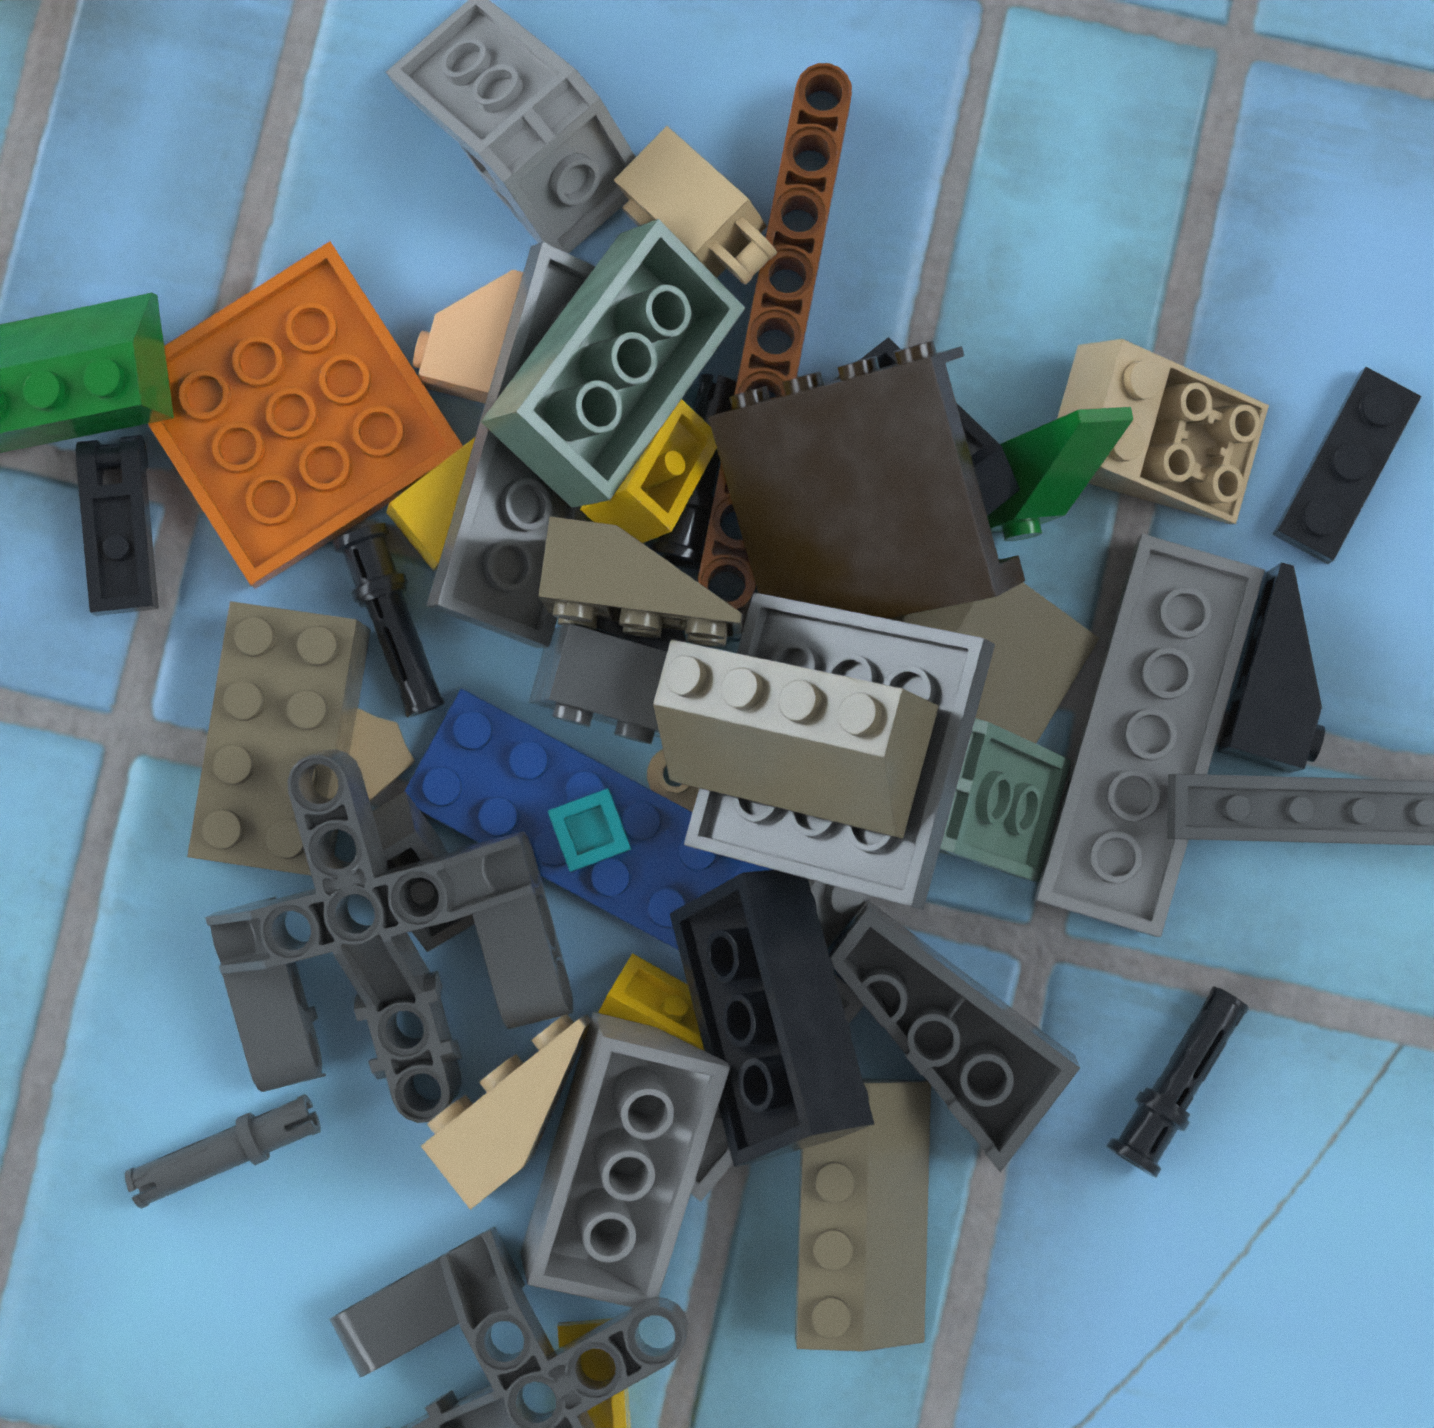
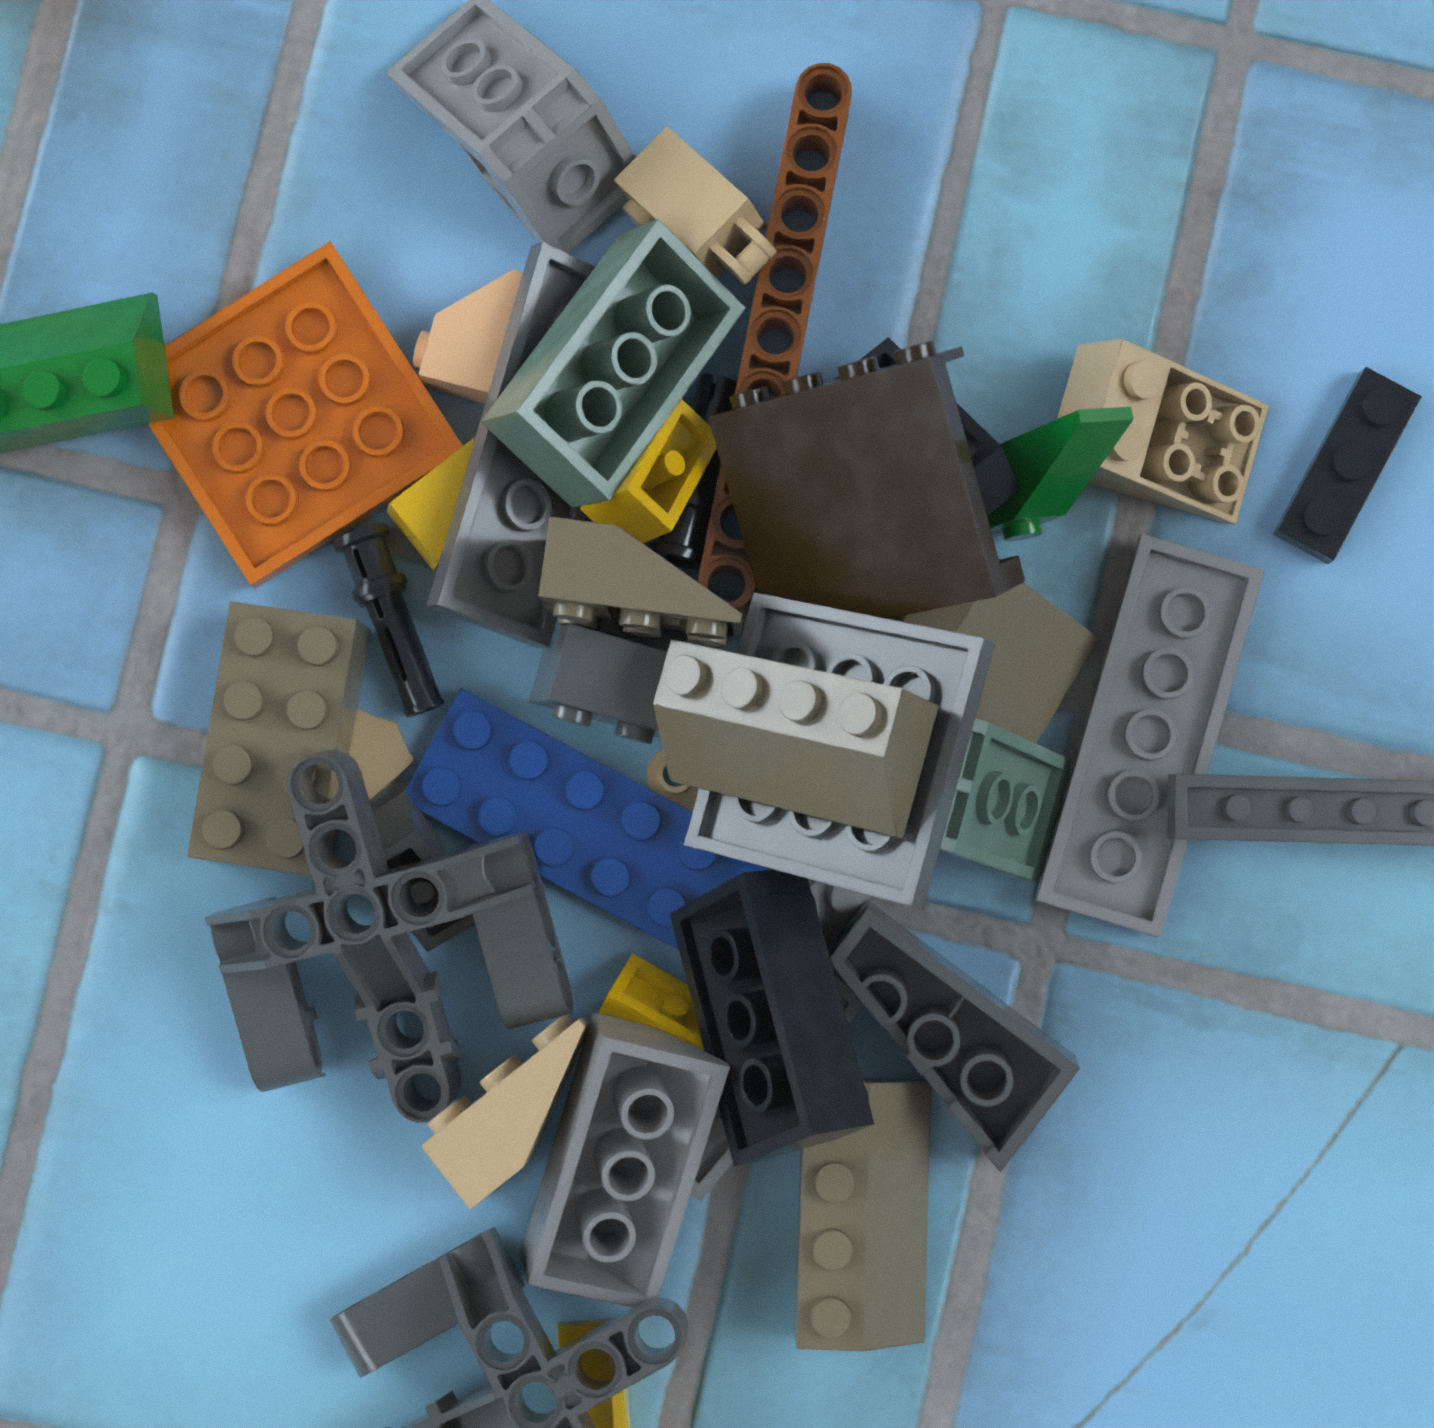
black plate [75,435,159,616] -> none
dark grey pin [125,1094,321,1209] -> none
teal plate [548,788,632,872] -> none
black pin [1106,986,1249,1178] -> none
black slope [1217,562,1325,773] -> none

